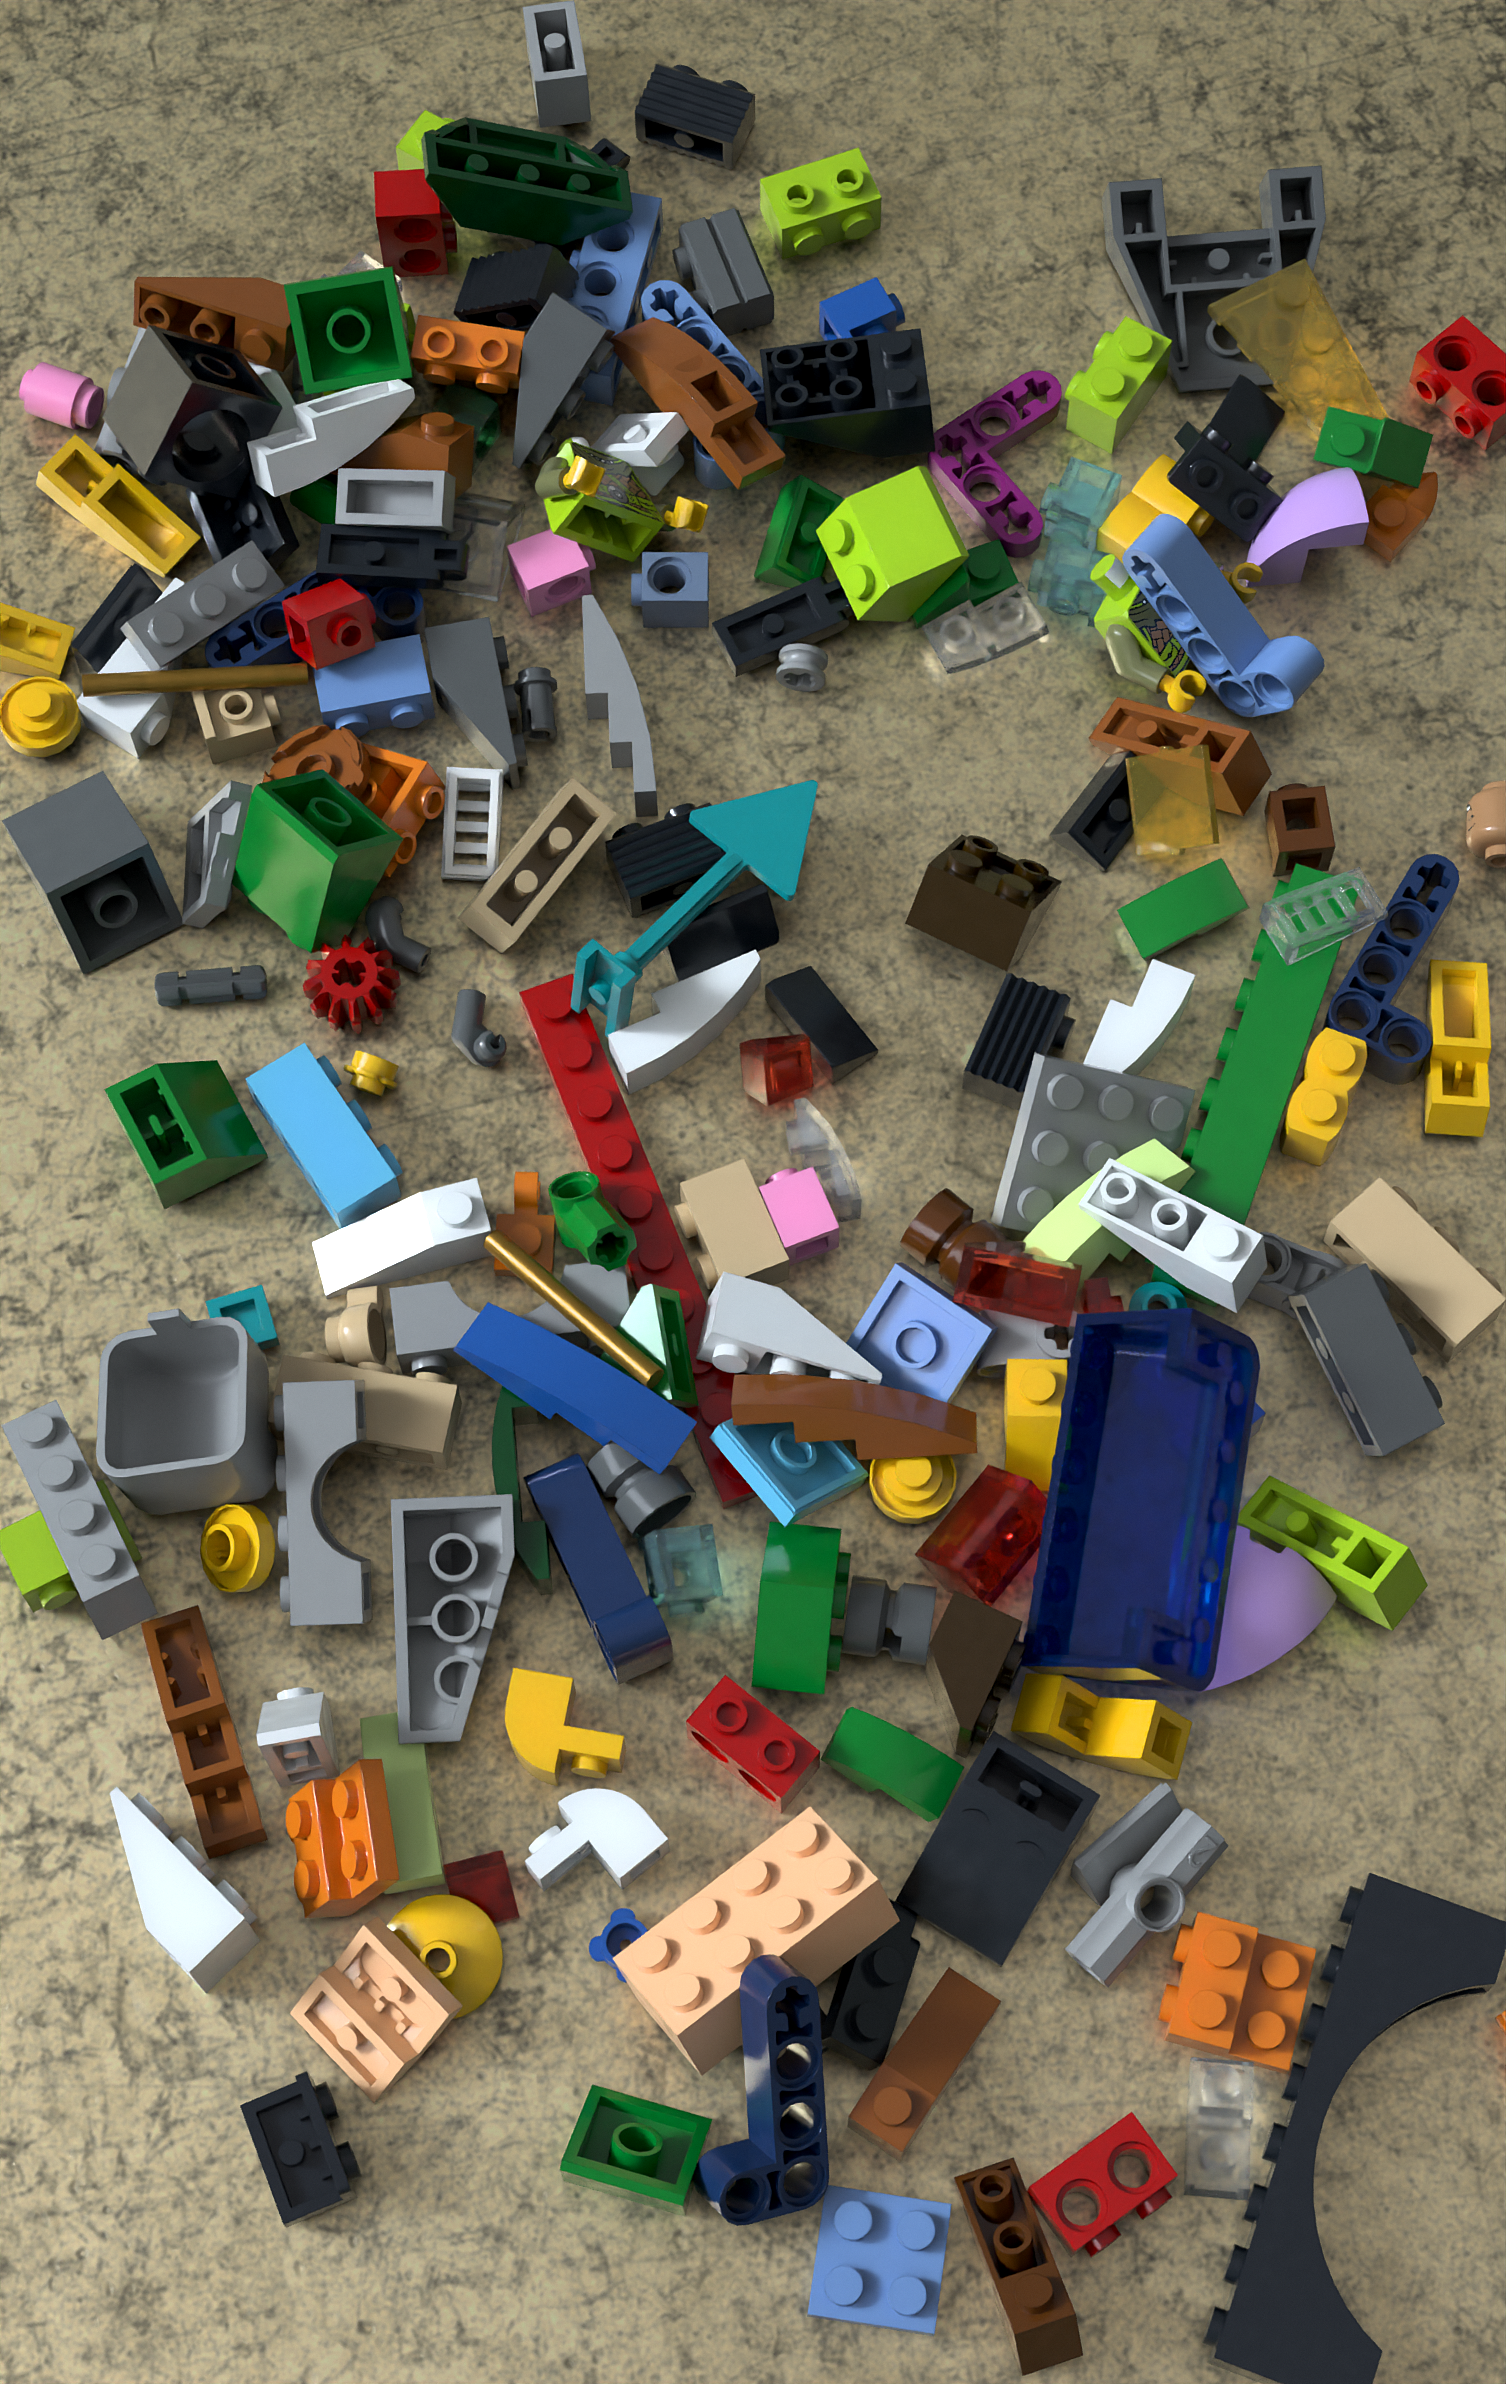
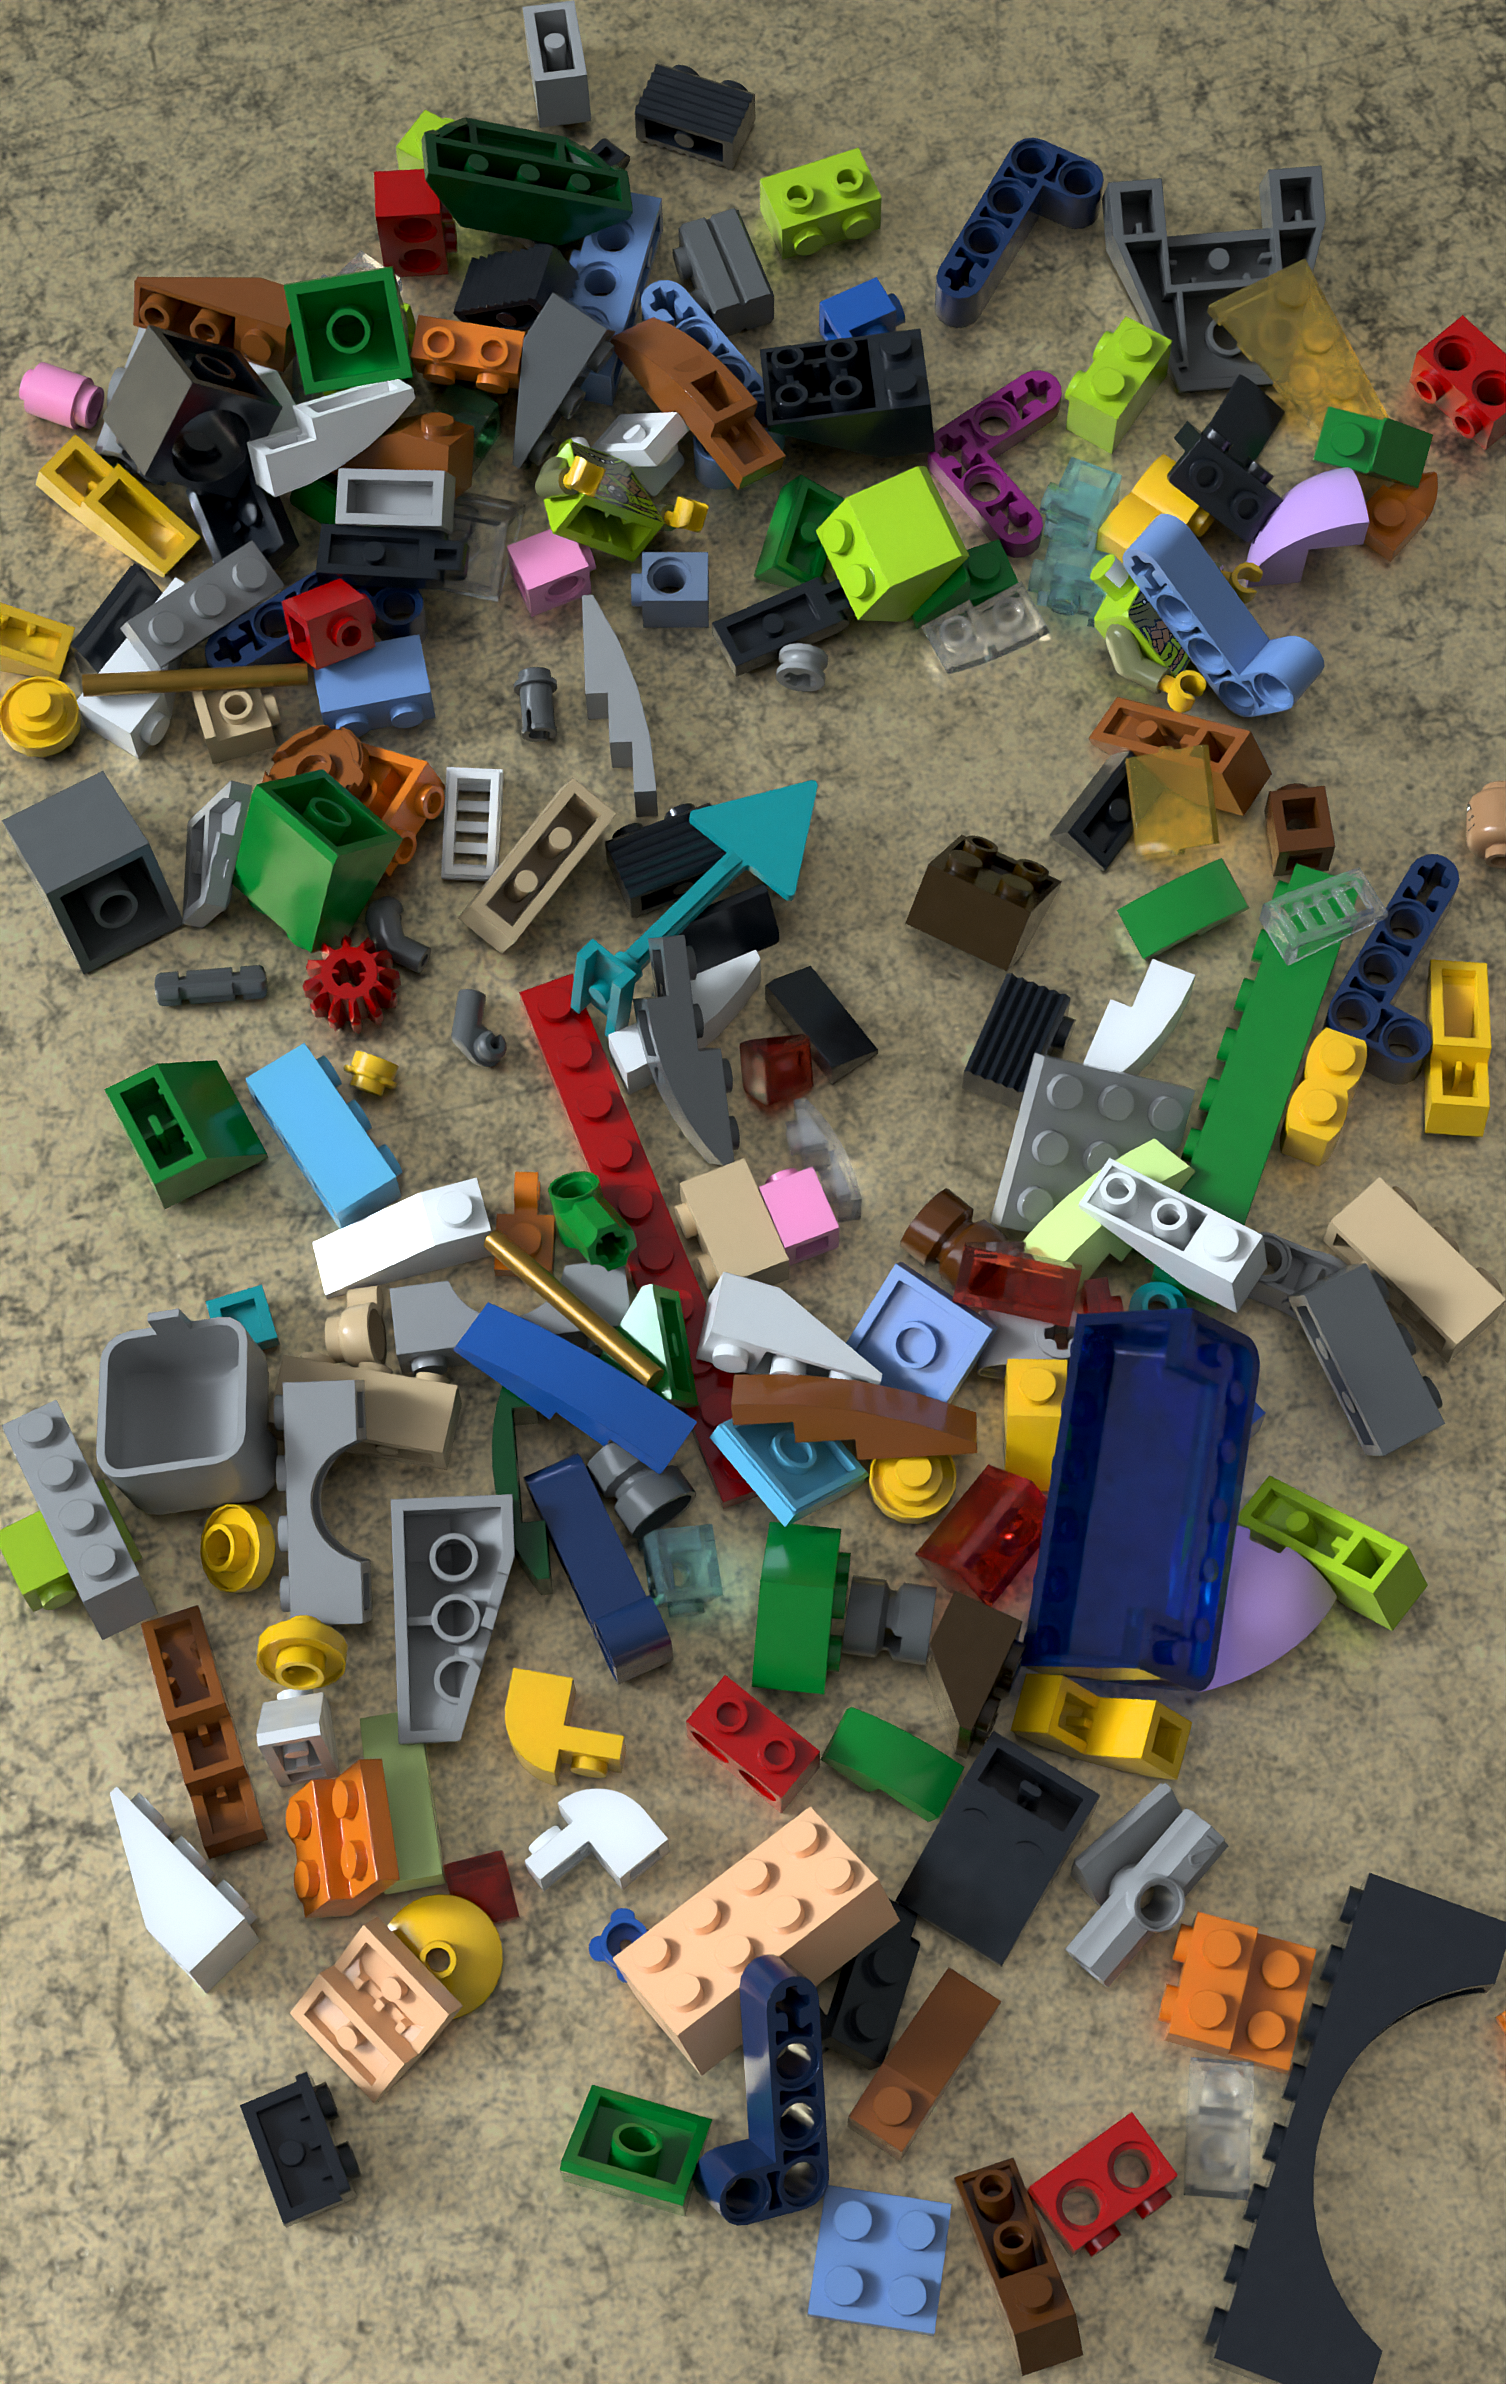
dark grey slope [424,617,528,790] -> none
none -> yellow plate [256,1615,348,1690]
none -> dark grey slope [633,935,740,1166]
none -> dark blue beam [935,138,1104,328]

